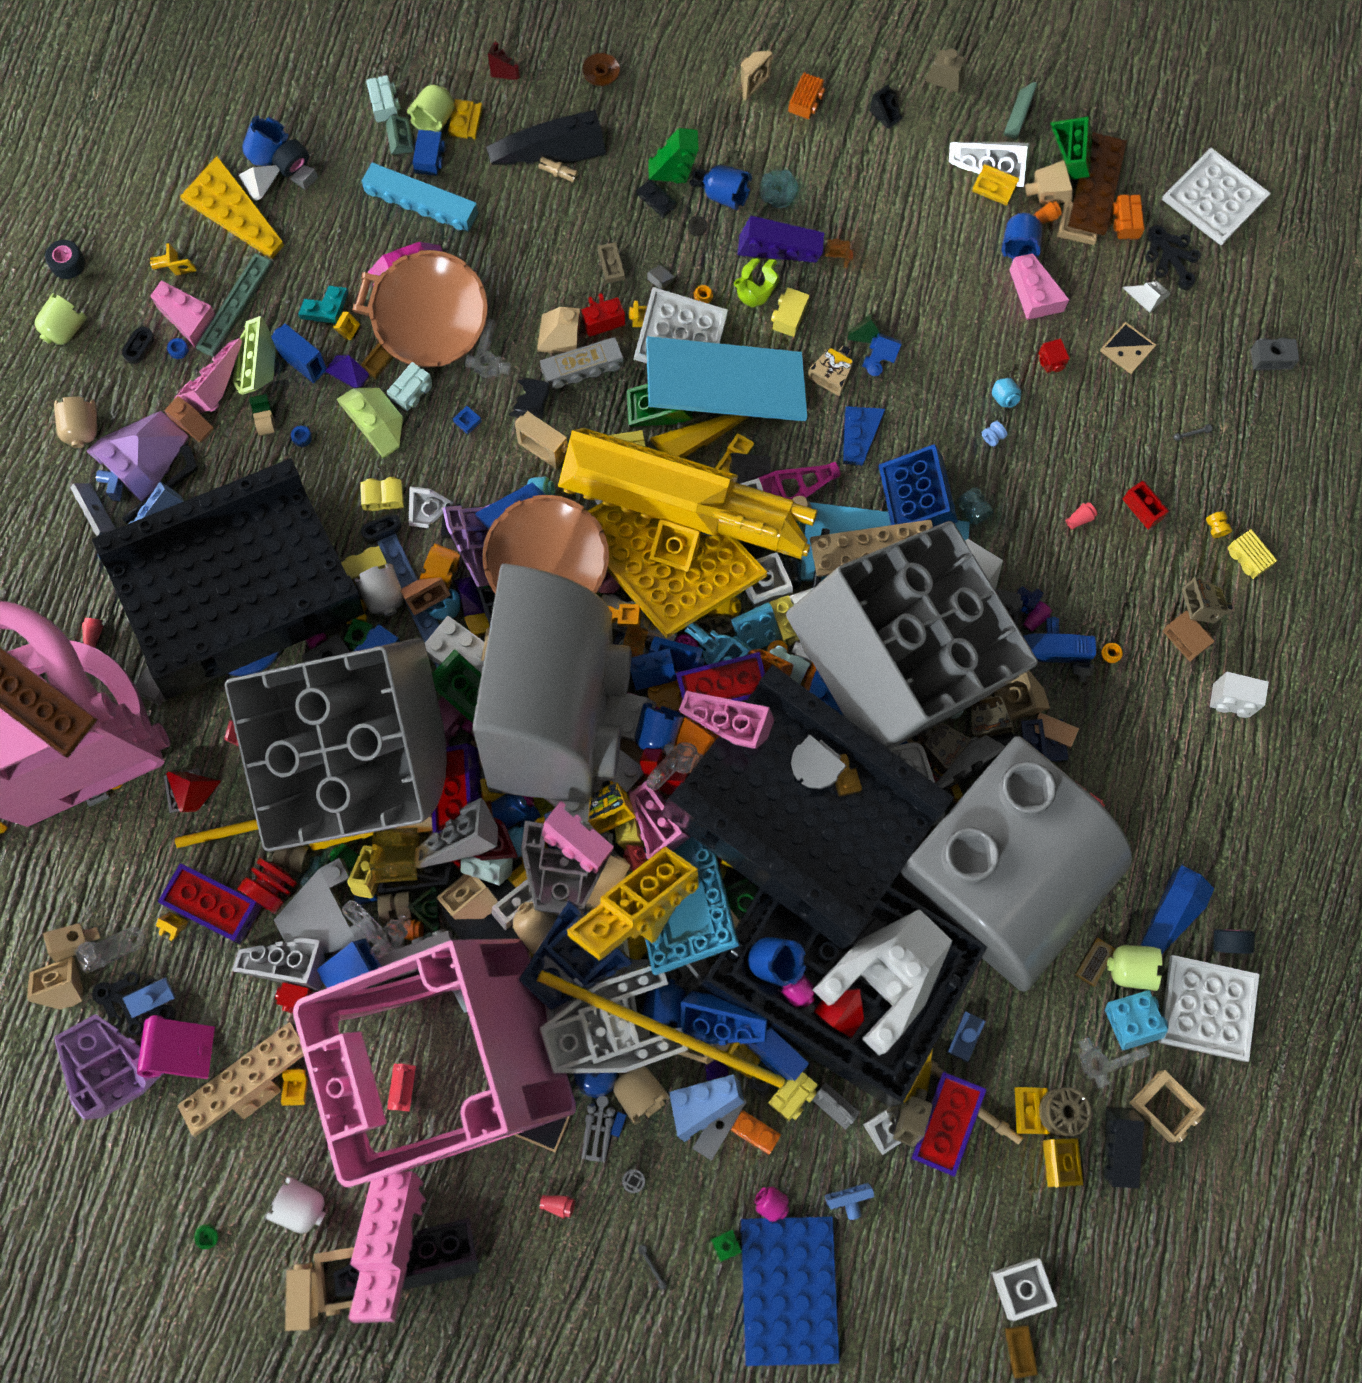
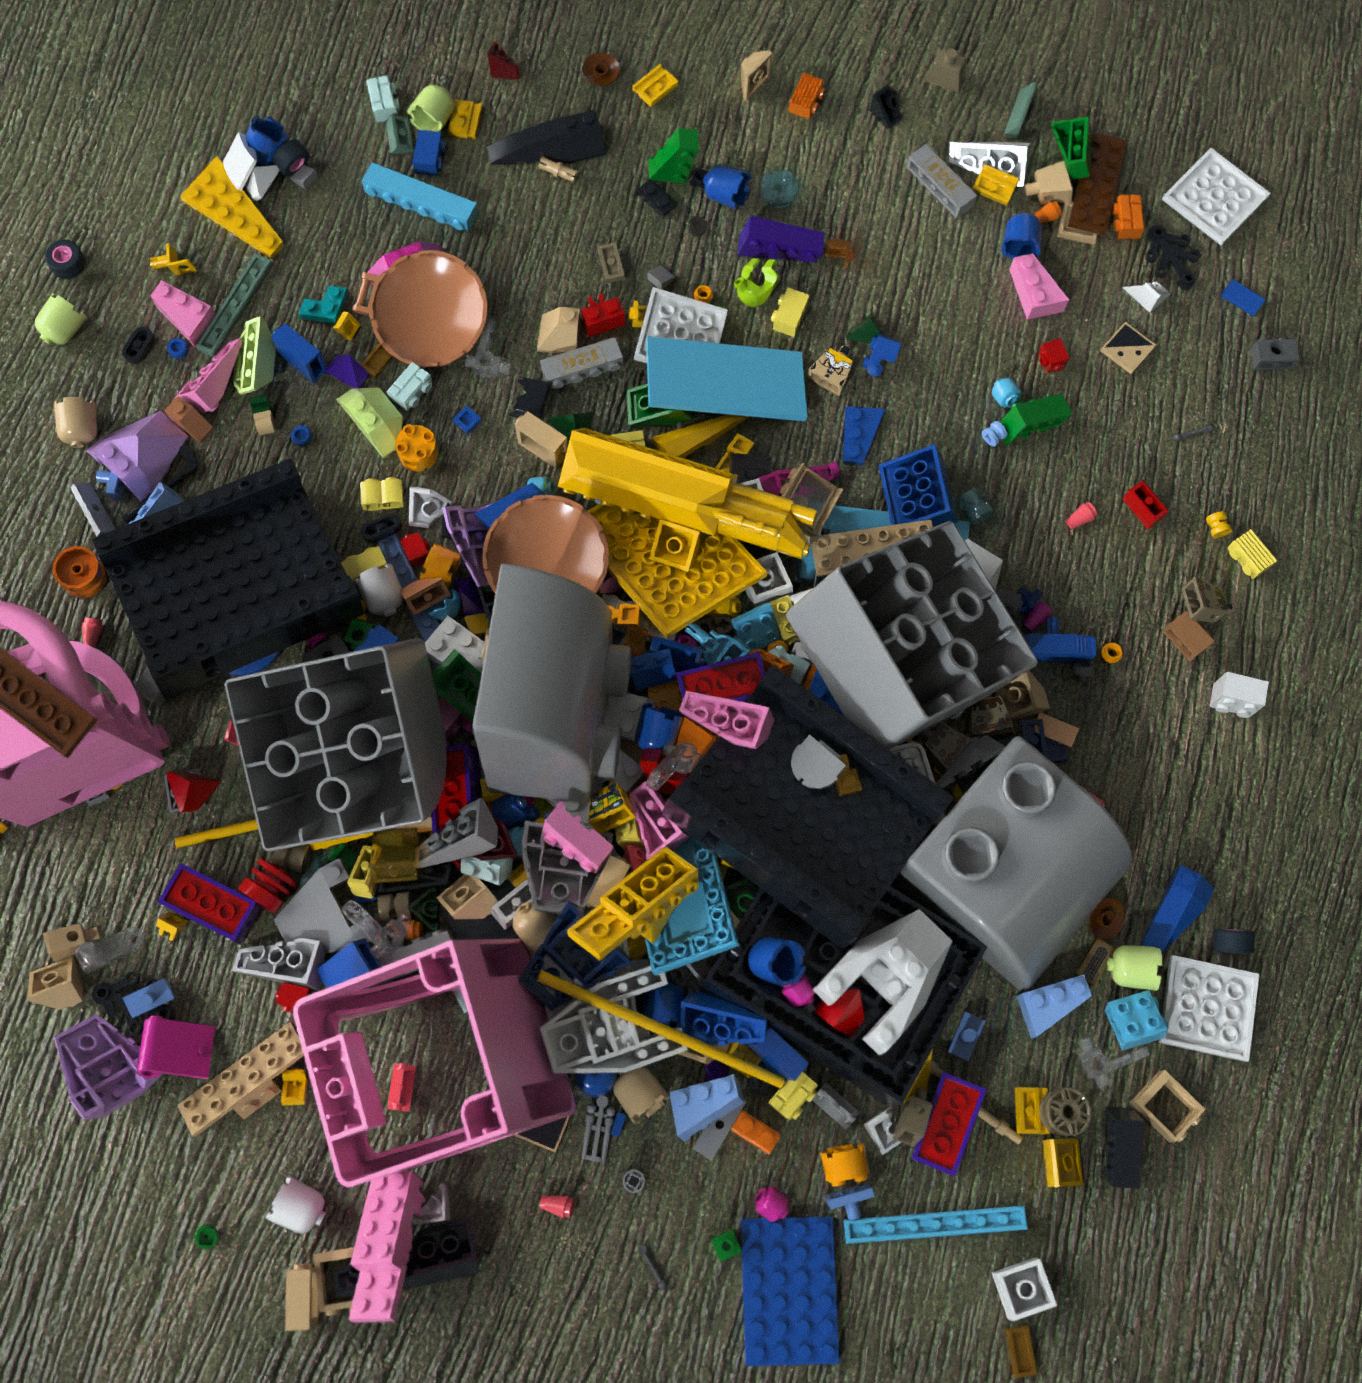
none -> orange wheel [52,546,108,598]
none -> white slope [223,132,257,191]
none -> light orange brick [395,424,439,472]
none -> red brick [400,532,430,568]
none -> white slope [412,1183,451,1224]
none -> dark green slope [547,412,593,440]
none -> yellow plate [633,64,678,107]
none -> window [779,463,843,543]
none -> light orange brick [820,1143,870,1186]
none -> medium azure tile [843,1205,1028,1244]
none -> light grey brick [906,144,977,219]
none -> green wedge [999,394,1072,446]
none -> light blue wedge [1016,975,1092,1039]
none -> reddish brown dish [1089,897,1125,940]
none -> blue tile [1221,279,1266,317]

